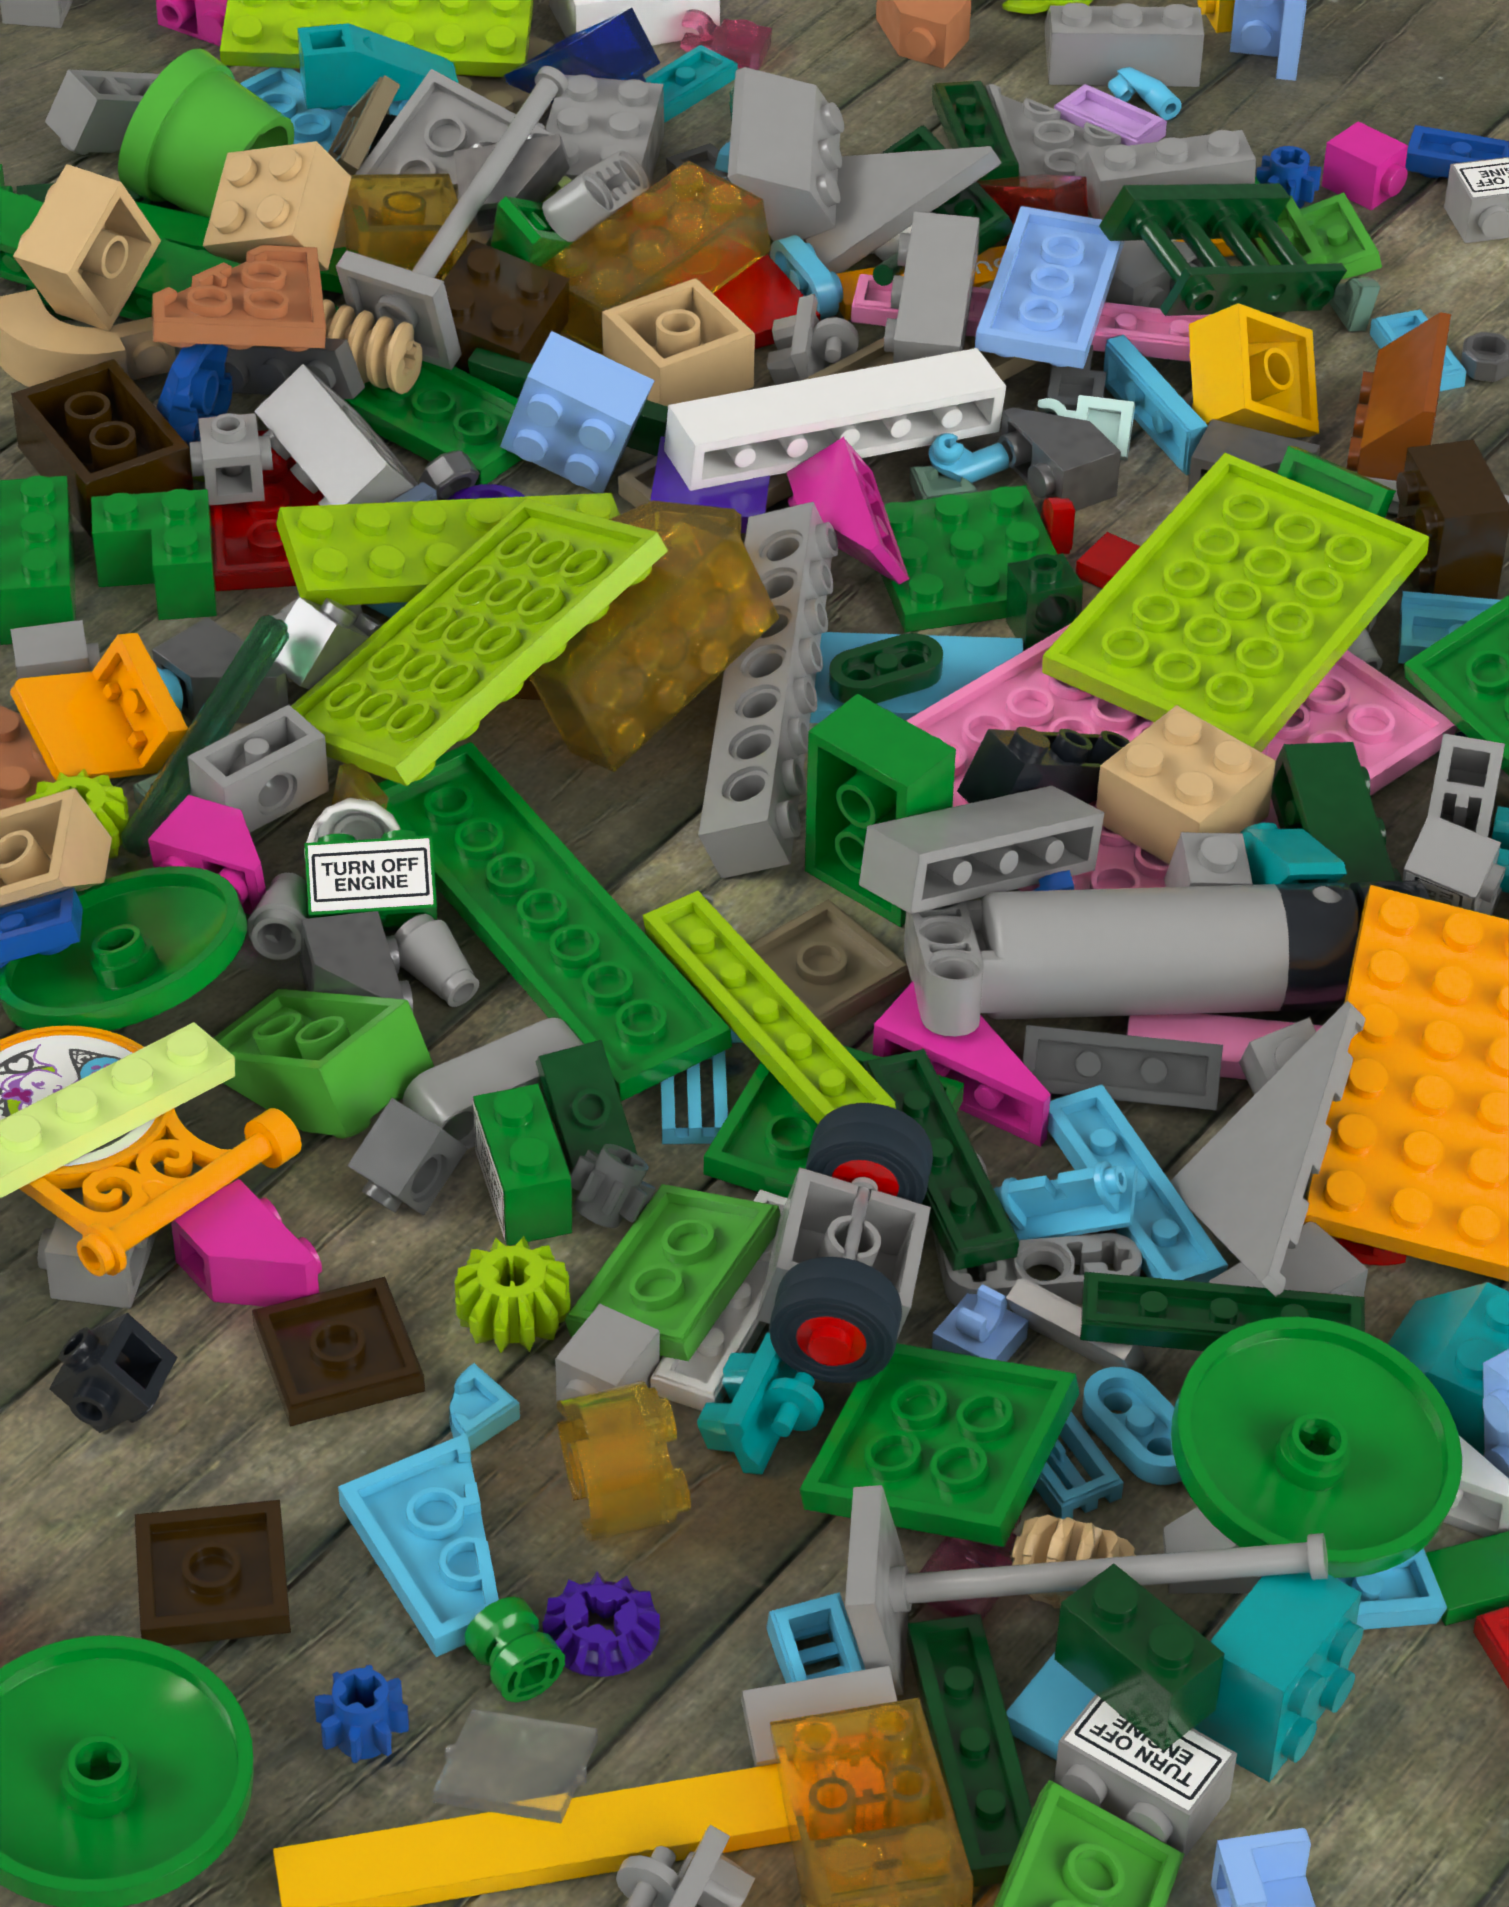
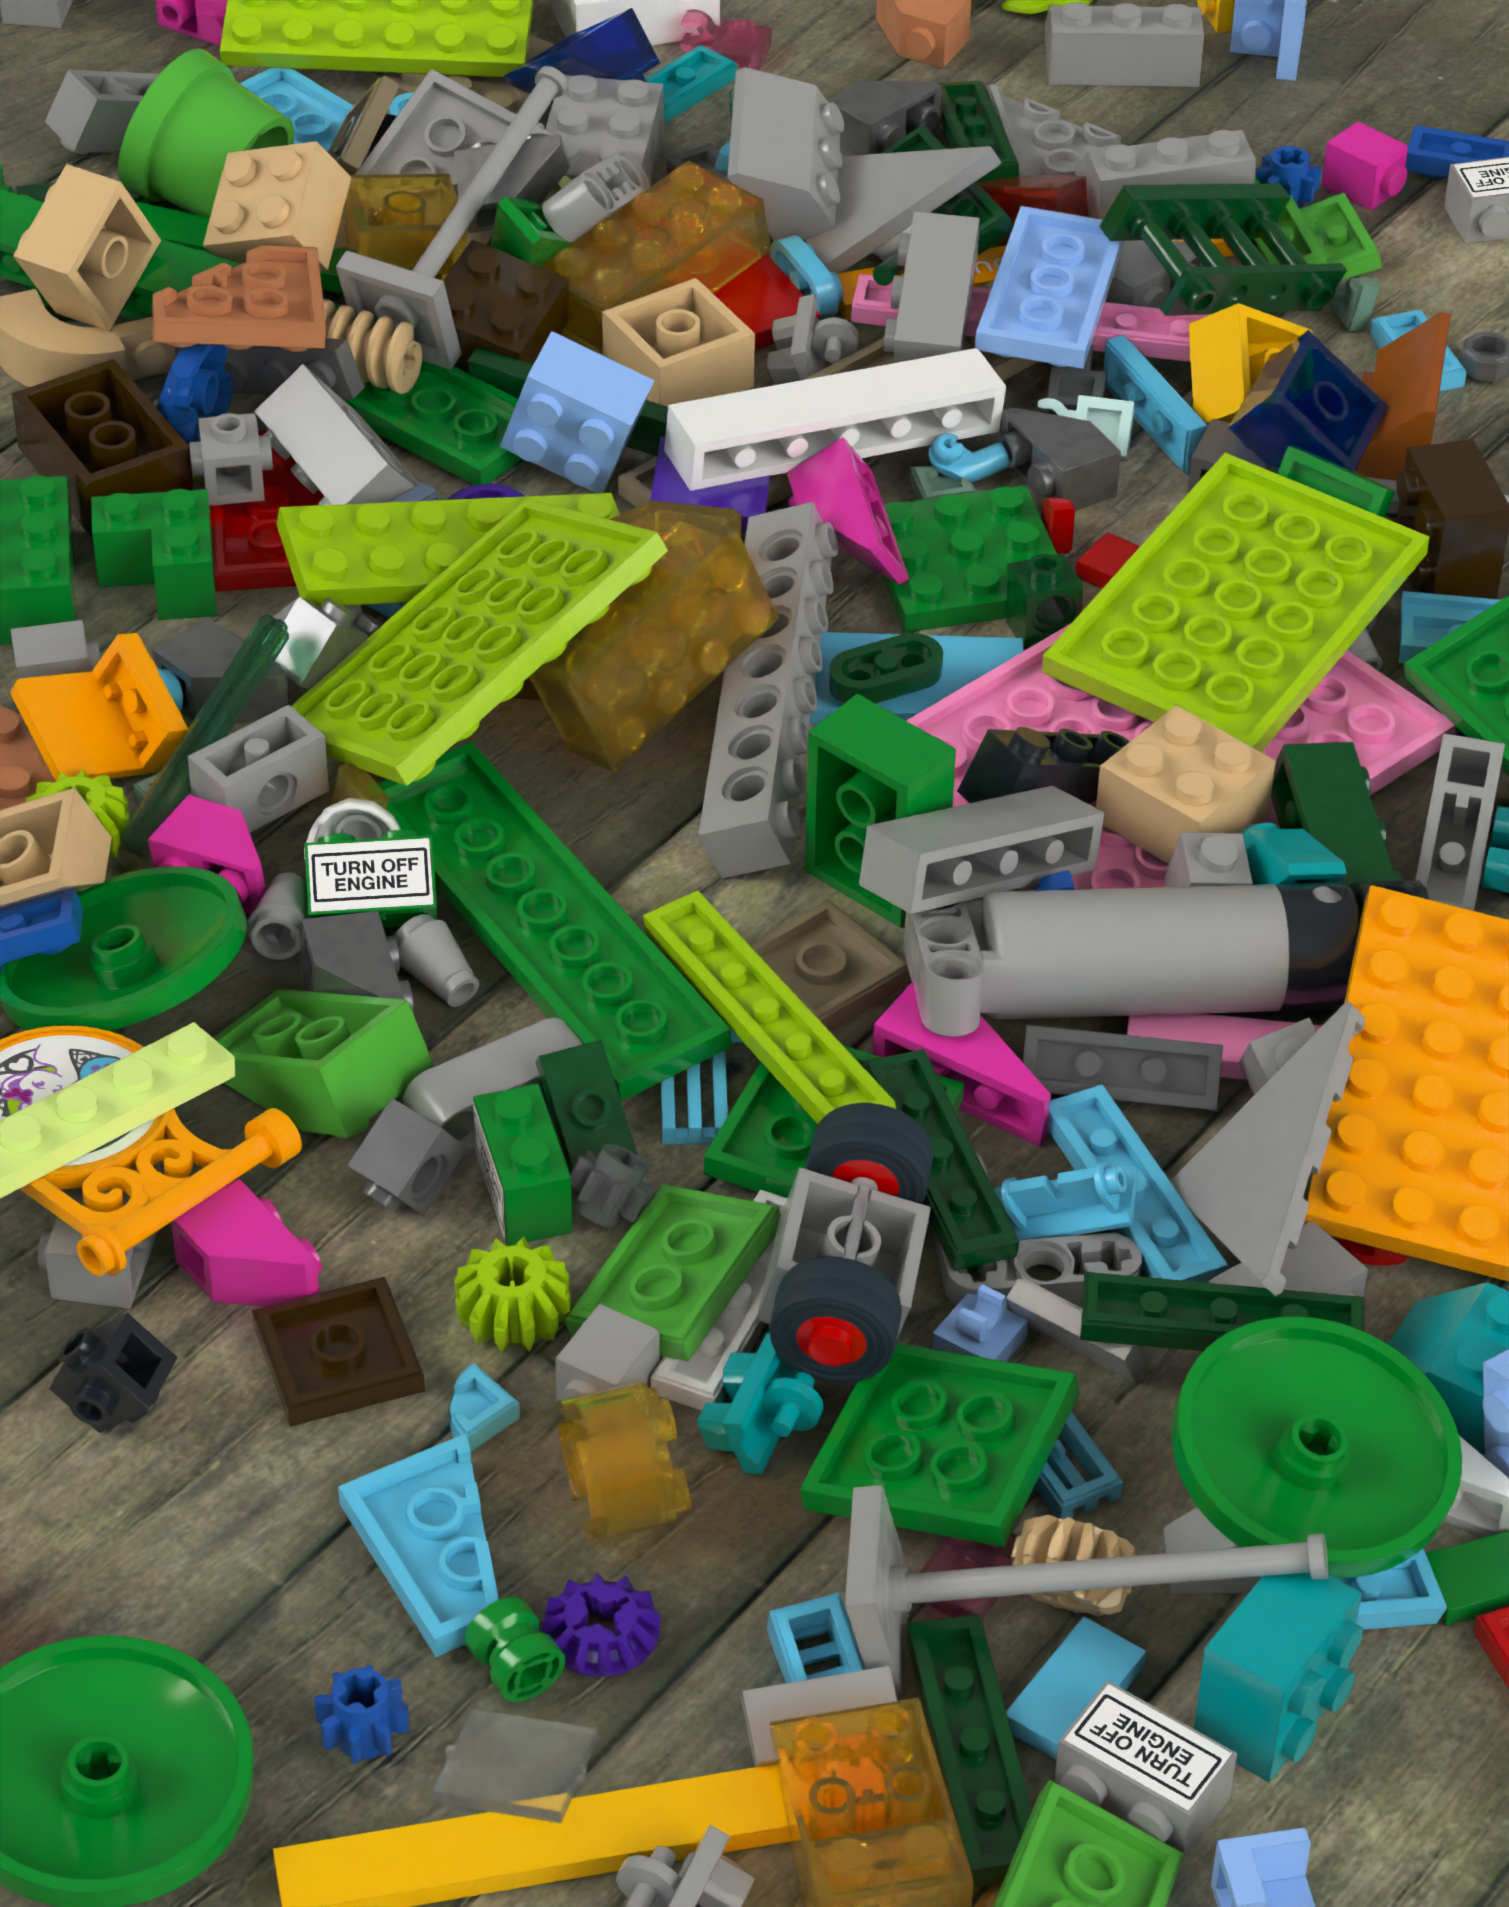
dark brown plate [134,1500,291,1646] -> none
teal slope [297,23,459,110] -> none
flat silver tile [419,450,480,500] -> none
lavender tile [1054,84,1167,146] -> none
dark green brick [1054,1563,1225,1751] -> none
medium azure plate [1082,1367,1182,1485] -> none
medium azure arm [1108,67,1182,120] -> none
light grey brick [1402,813,1506,916] -> none
none -> flat silver slope [827,81,942,156]
none -> clear blue slope [1228,330,1389,472]

